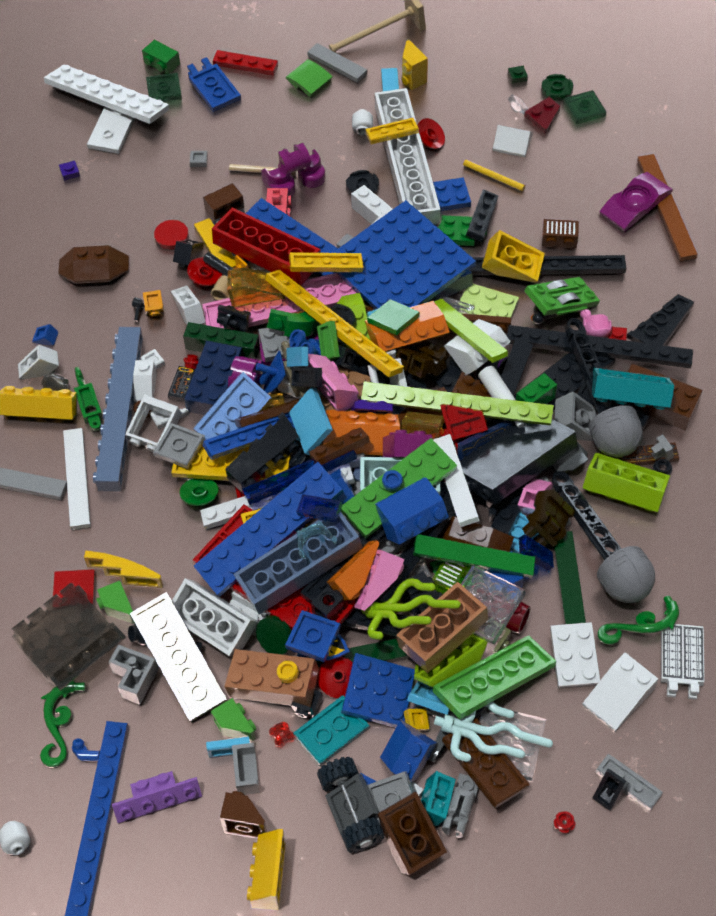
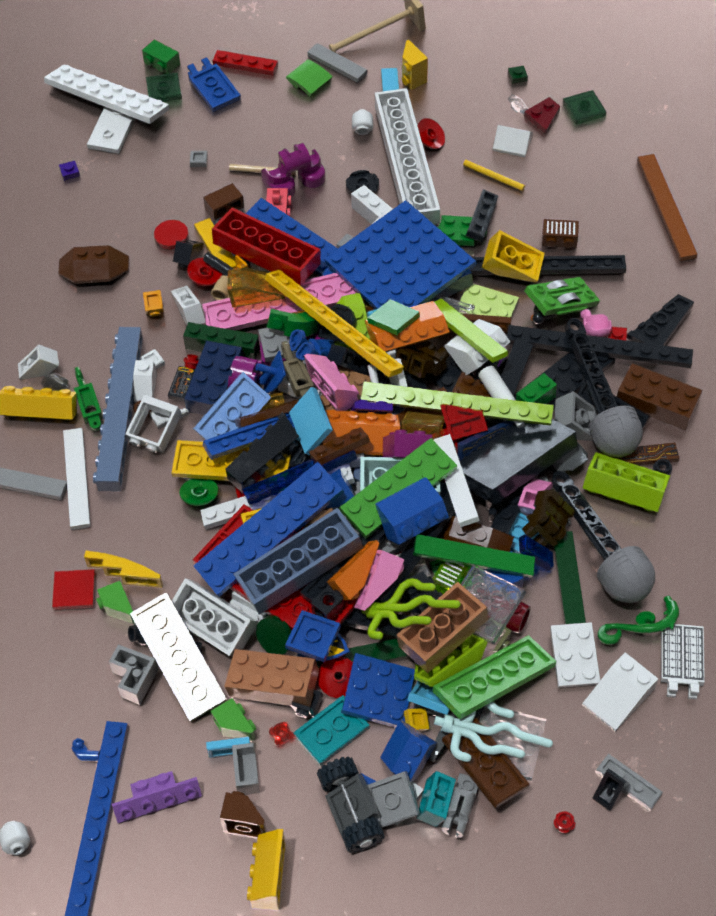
clear smoke slope [11,583,126,690] -> none
blue slope [32,324,58,345] -> none
green plant [40,680,86,768] -> none
black hand [132,297,144,322] -> none
light grey tile [153,423,206,469] -> none
black hips [217,304,251,332] -> none
yellow tile [277,661,299,683] -> none
medium azure tile [287,347,308,367] -> none
yellow plate [289,253,363,272] -> none
black tile [292,367,322,387] -> none
clear blue tile [296,494,342,523] -> none
clear light blue helmet [297,521,338,559] -> none
bright green tile [317,321,340,361] -> none
yellow tile [366,117,419,145] -> none
reddish brown slope [377,791,447,875] -> none
blue tile [382,470,402,491] -> none
blue plate [433,177,471,212] -> none
dark green tile [541,74,574,101] -> none
teal slope [592,368,675,410] -> none
magenta slope [599,172,673,232] -> none
light grey tile [651,434,674,461] -> none

